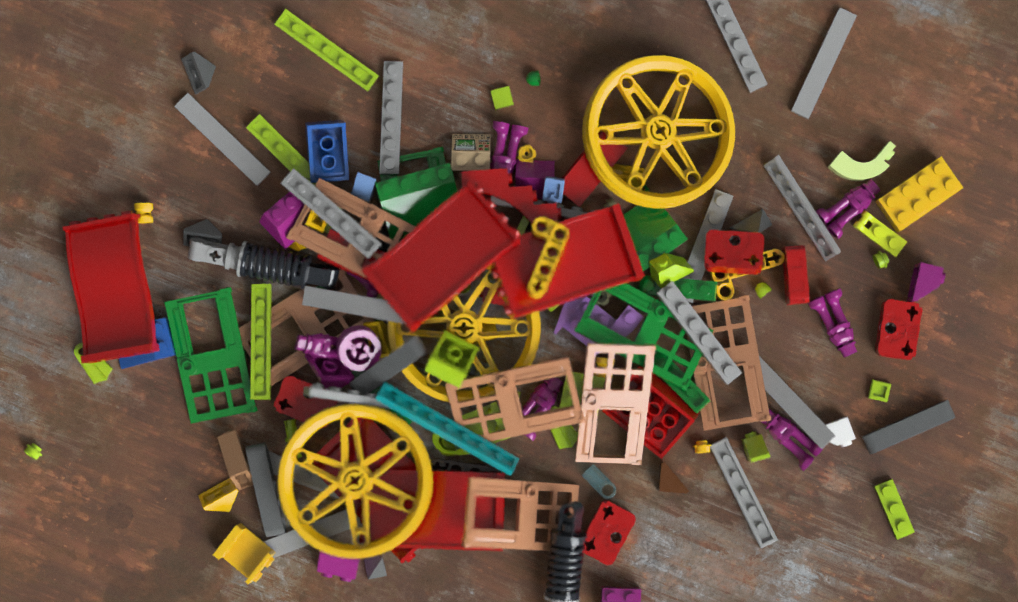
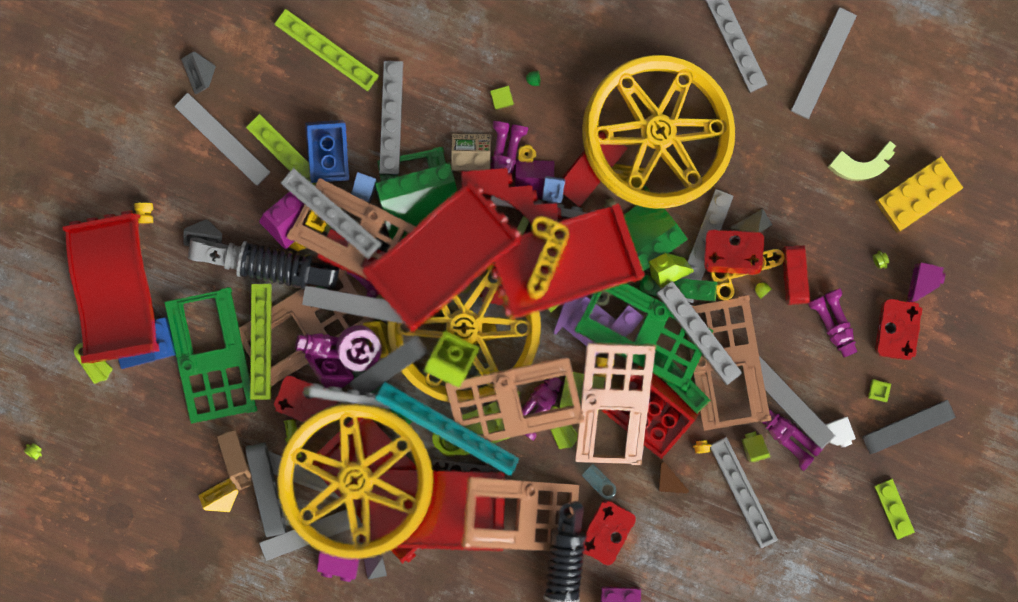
yellow panel [213,523,276,584] -> none
light grey tile [764,155,841,261] -> none
magenta piece [816,179,881,239] -> none
neon yellow plate [853,210,907,257] -> none

